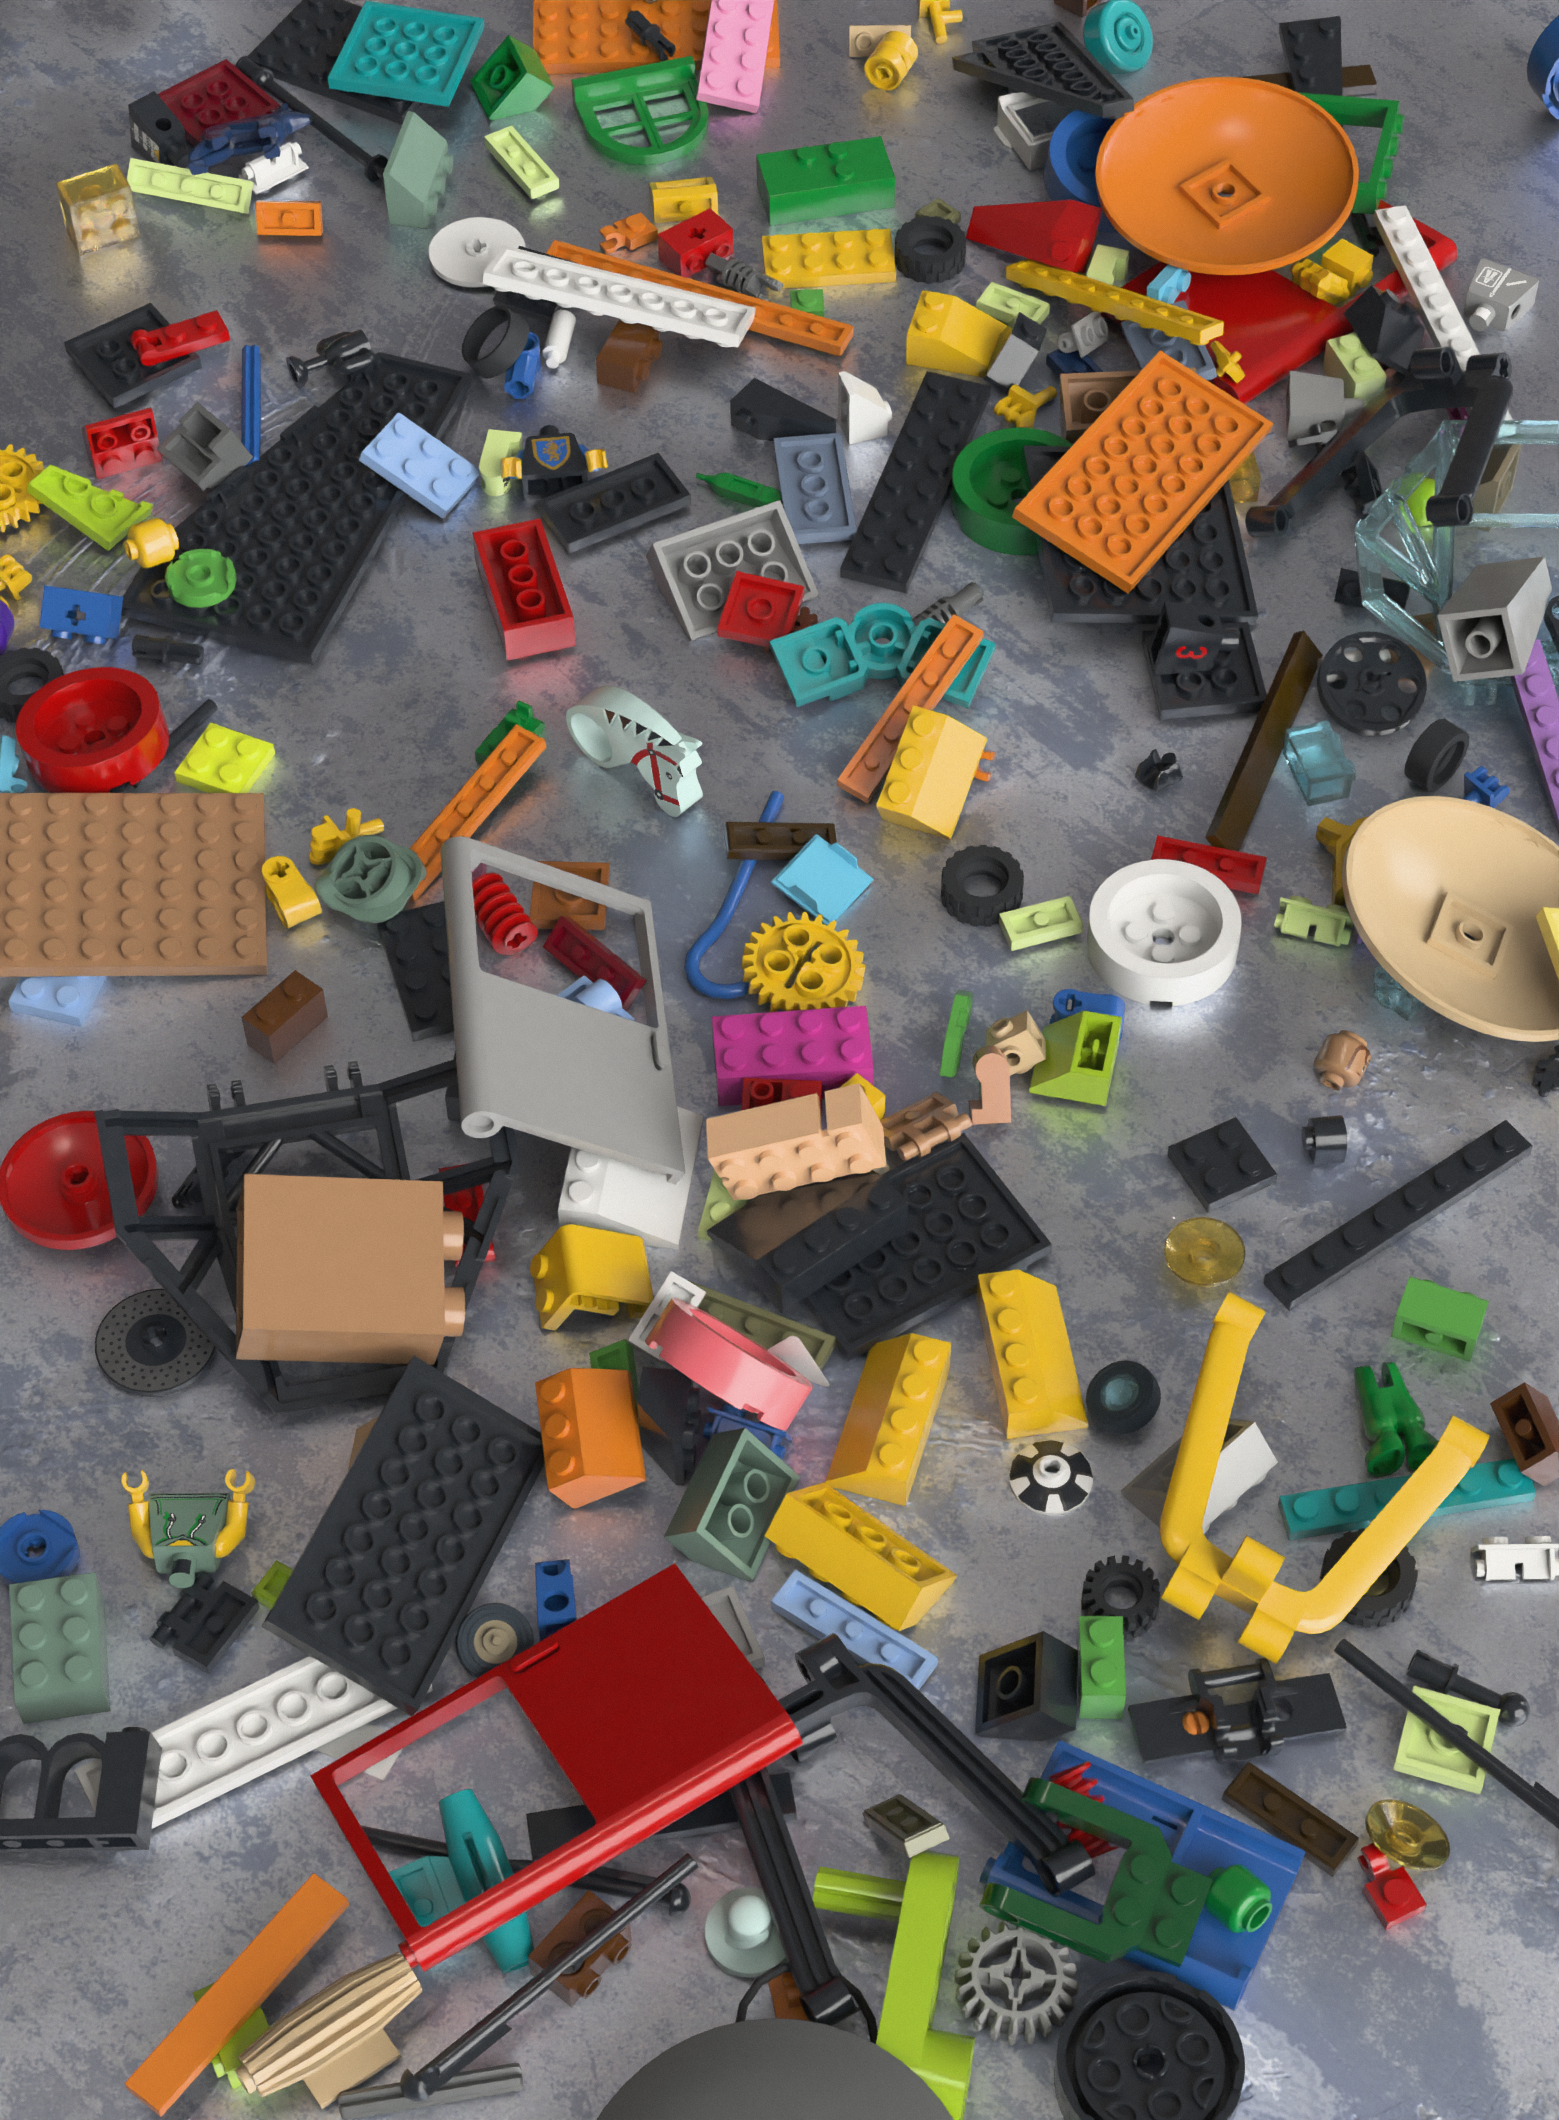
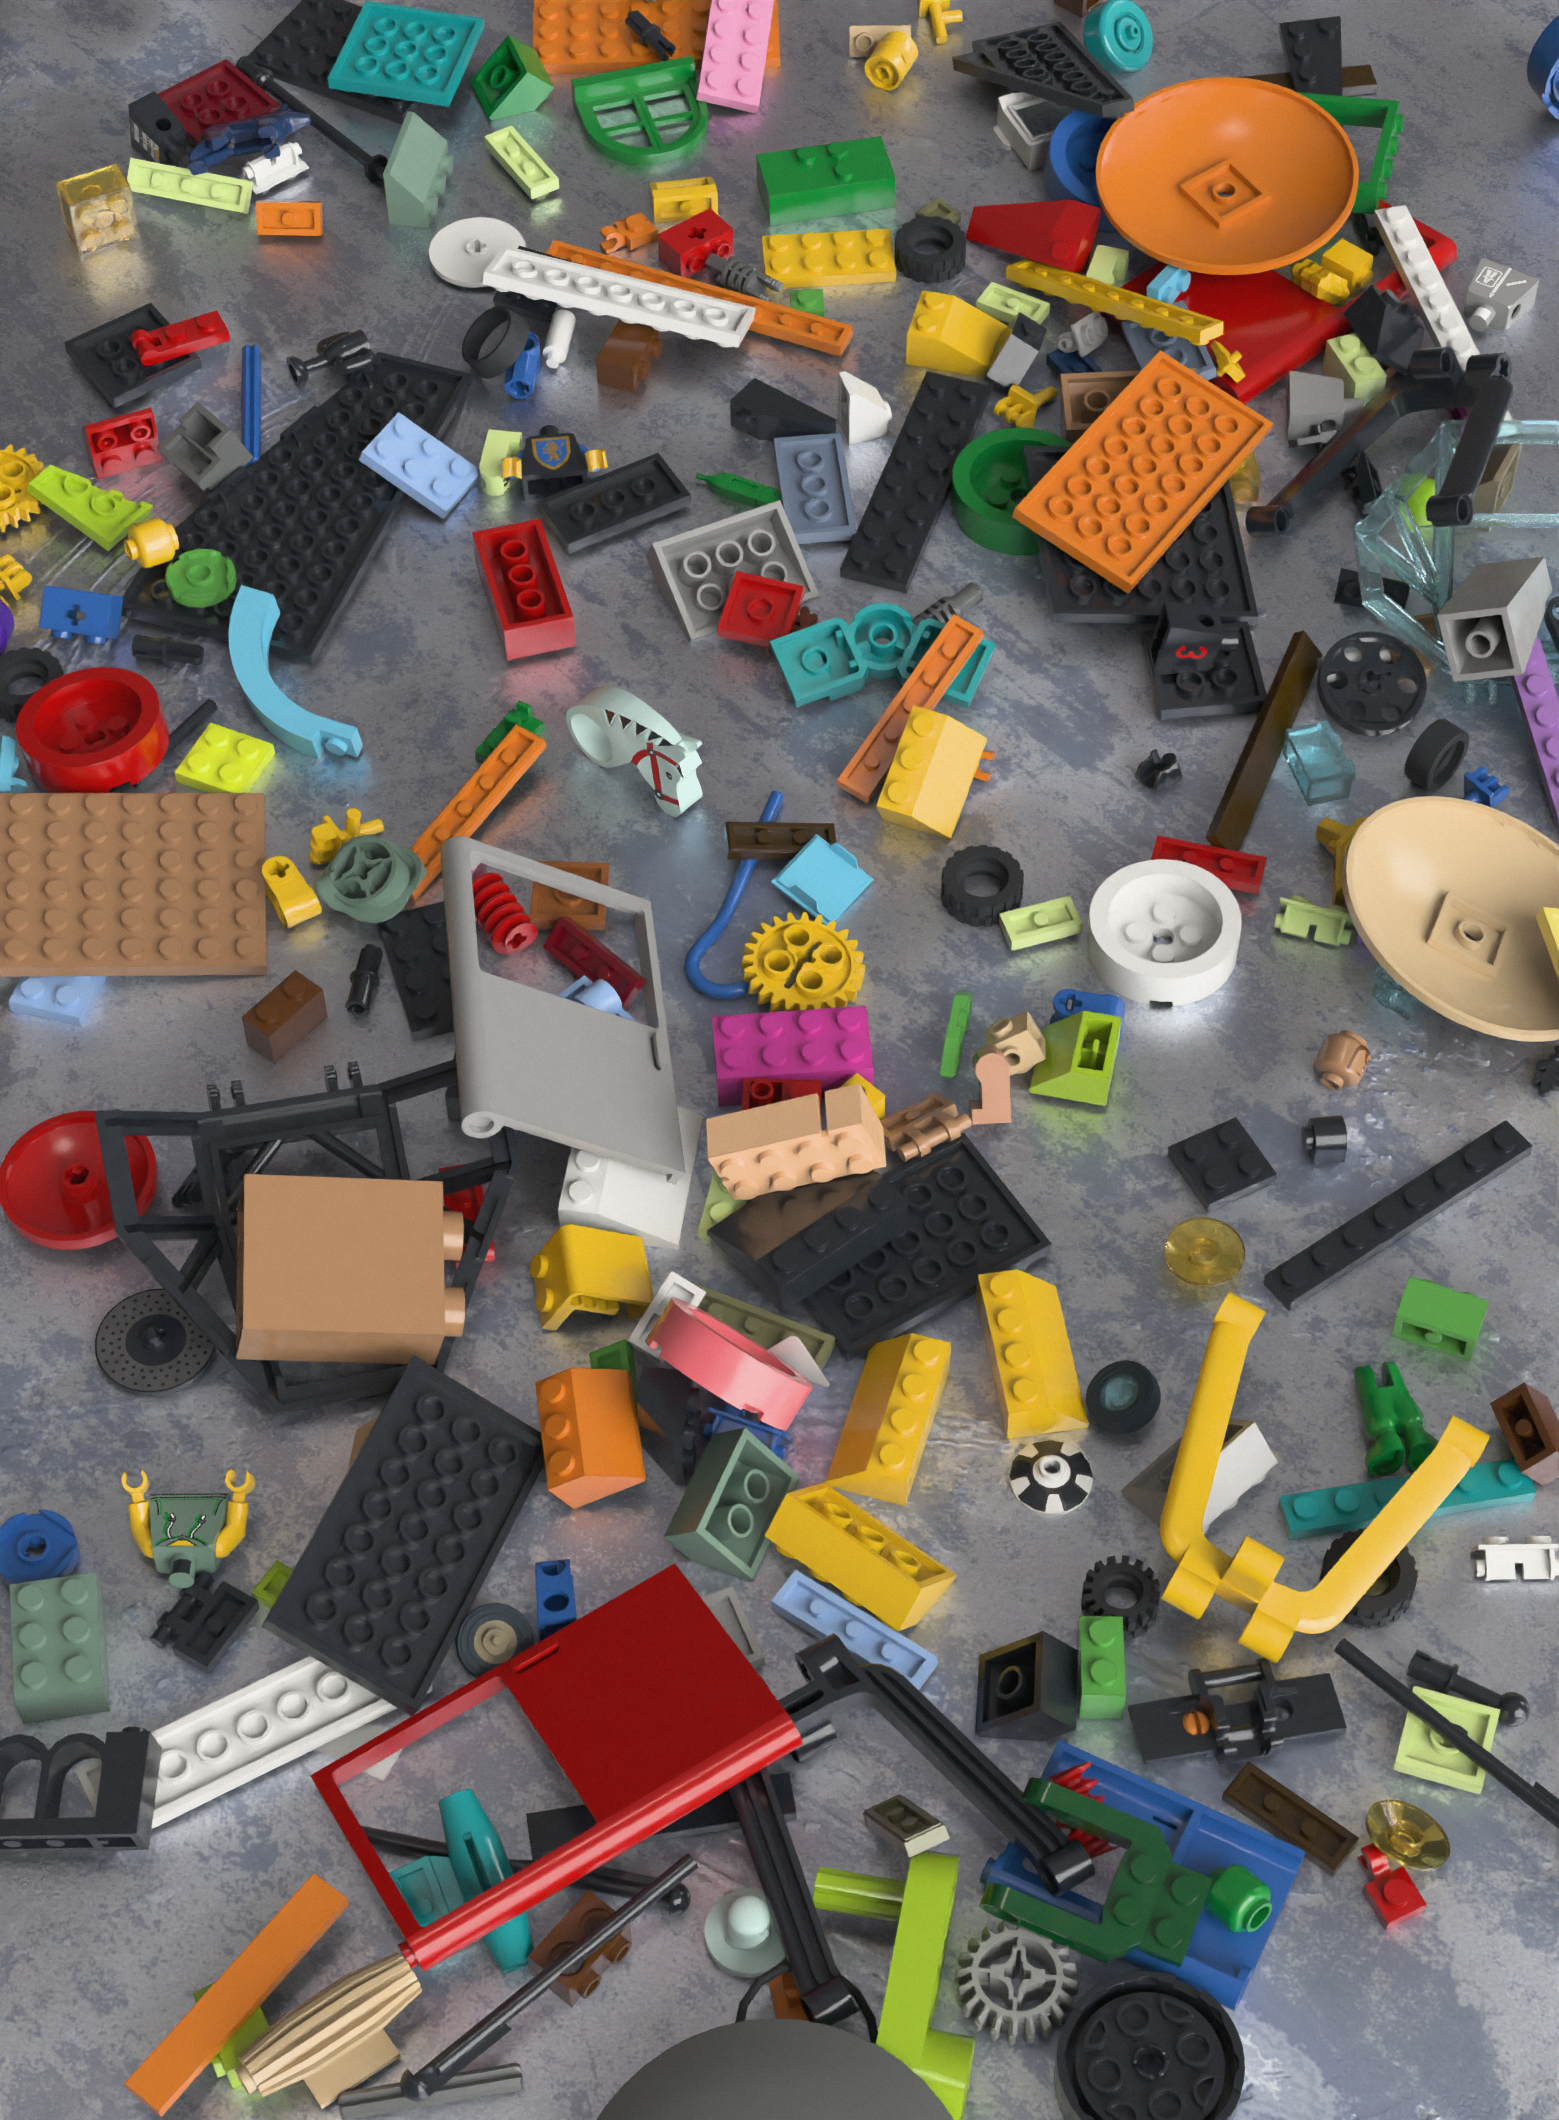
none -> medium azure arch [229,585,363,759]
none -> black axle [345,944,383,1016]

